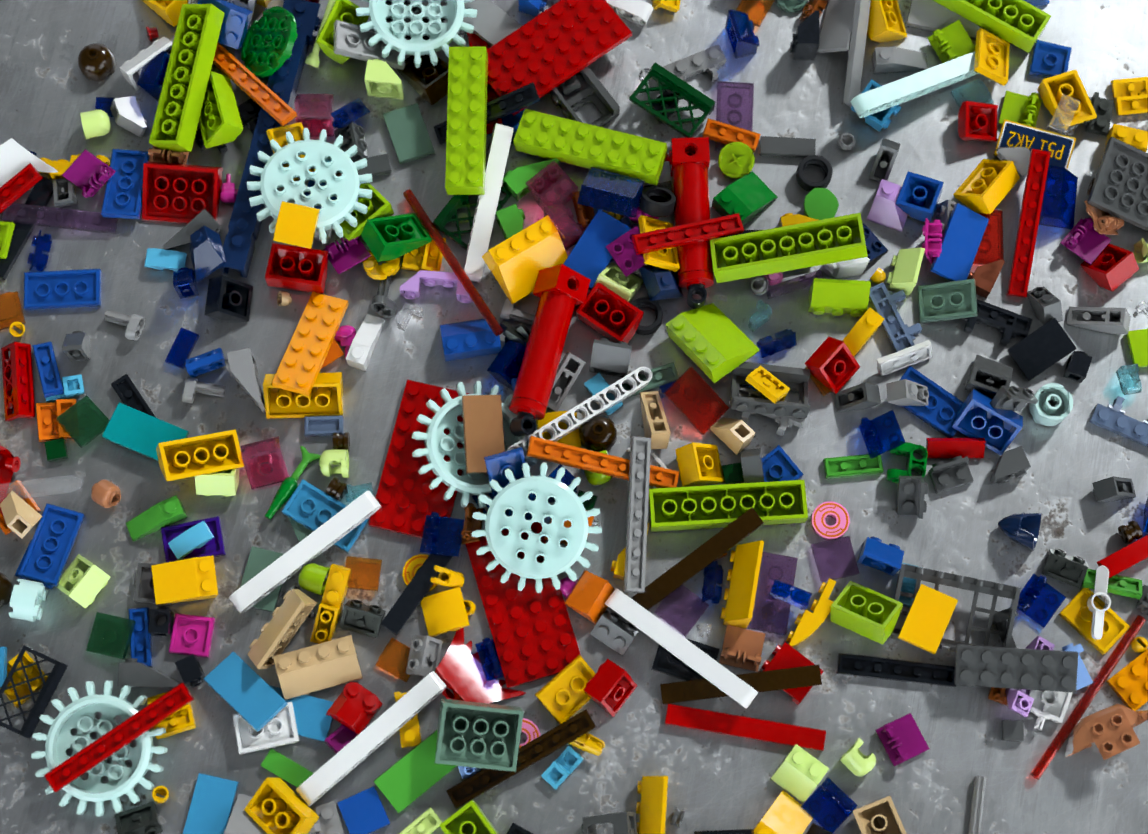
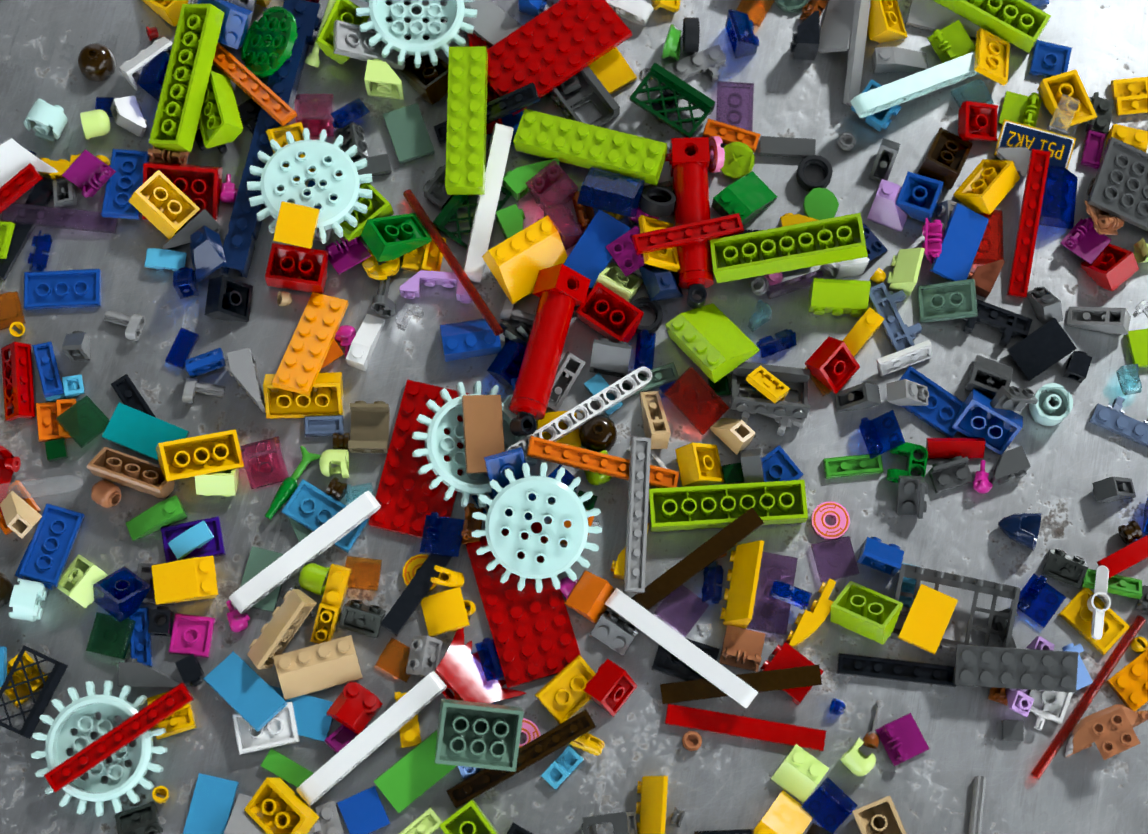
none -> light aqua brick [24,99,68,142]
none -> medium nougat slope [87,447,175,500]
none -> clear blue slope [93,566,151,622]
none -> yellow slope [128,170,200,240]
none -> dark pink piece [226,601,250,633]
none -> dark tan panel [348,401,390,453]
none -> dark grey bracket [423,164,453,209]
none -> yellow tile [589,47,637,95]
none -> clear blue hinge [634,329,656,370]
none -> bright green hat [661,24,682,61]
none -> black tyre [682,17,700,53]
none -> nougat plate [682,731,702,751]
none -> dark green tile [708,376,731,399]
none -> bright pink tile [709,136,725,173]
none -> clear blue hinge [830,698,846,715]
none -> hinge [862,700,884,749]
none -> dark brown slope [917,127,973,190]
none -> dark pink piece [973,460,993,494]
none -> magenta tile [1080,129,1106,169]

